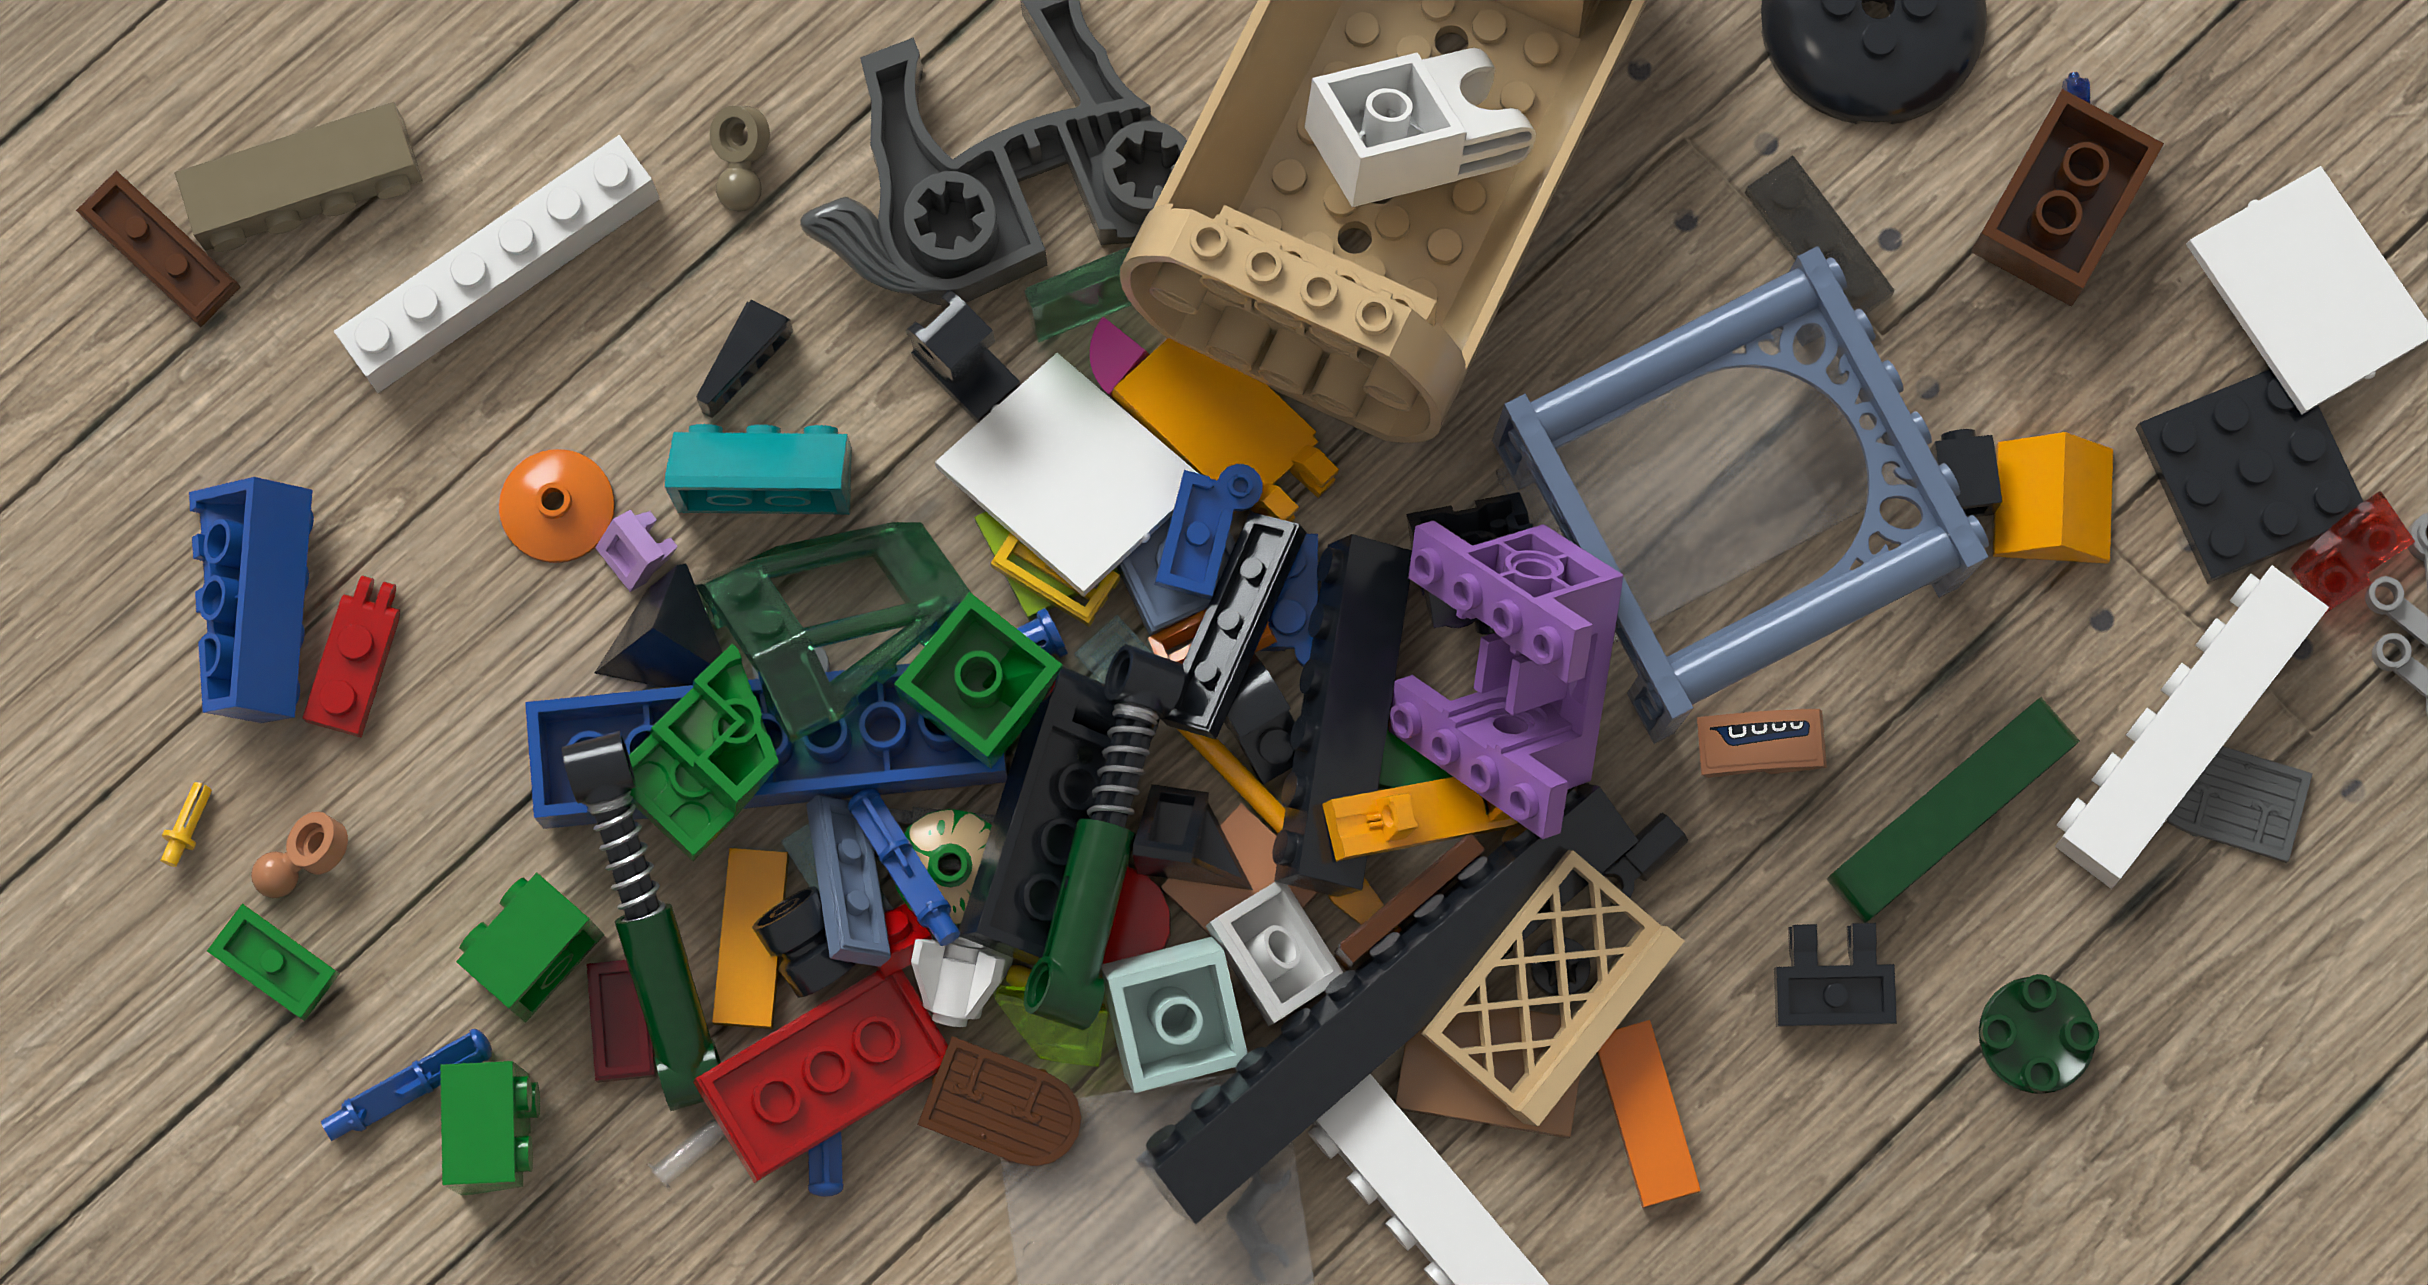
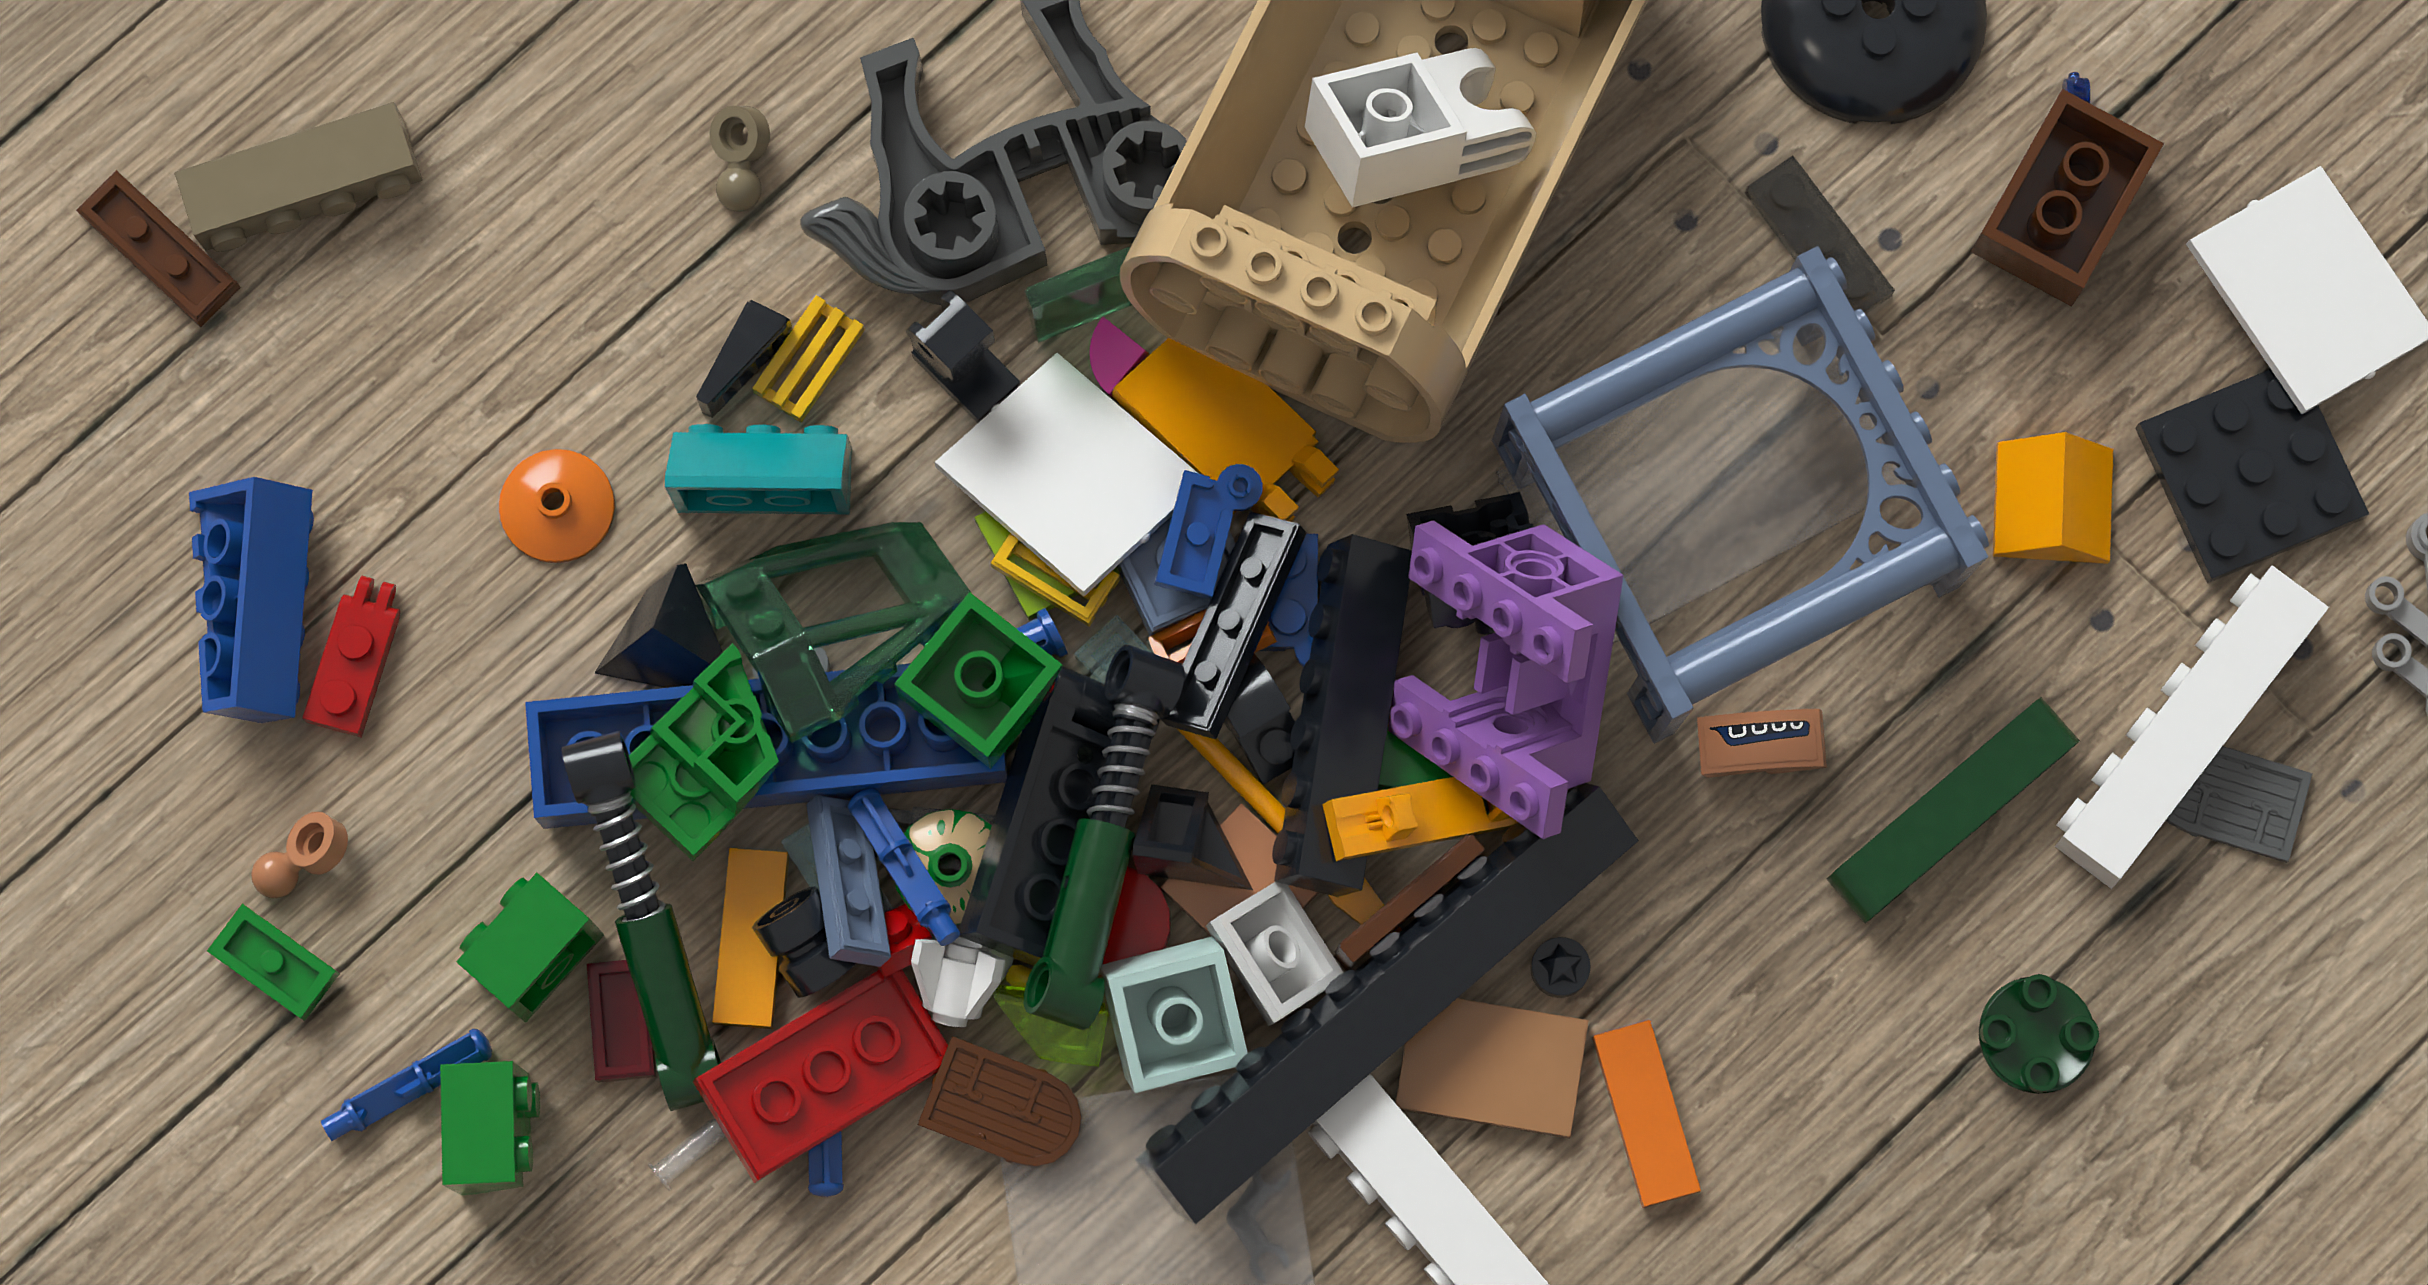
yellow piece [160,782,212,867] -> none
white brick [334,135,660,393] -> none
lavender tile [595,510,678,592] -> none
tan fence [1422,850,1685,1126] -> none
black bar [1601,813,1688,906] -> none
black plate [1774,923,1897,1027] -> none
black brick [1930,429,2002,517] -> none
clear red slope [2290,491,2415,614] -> none
none -> yellow tile [752,295,865,423]

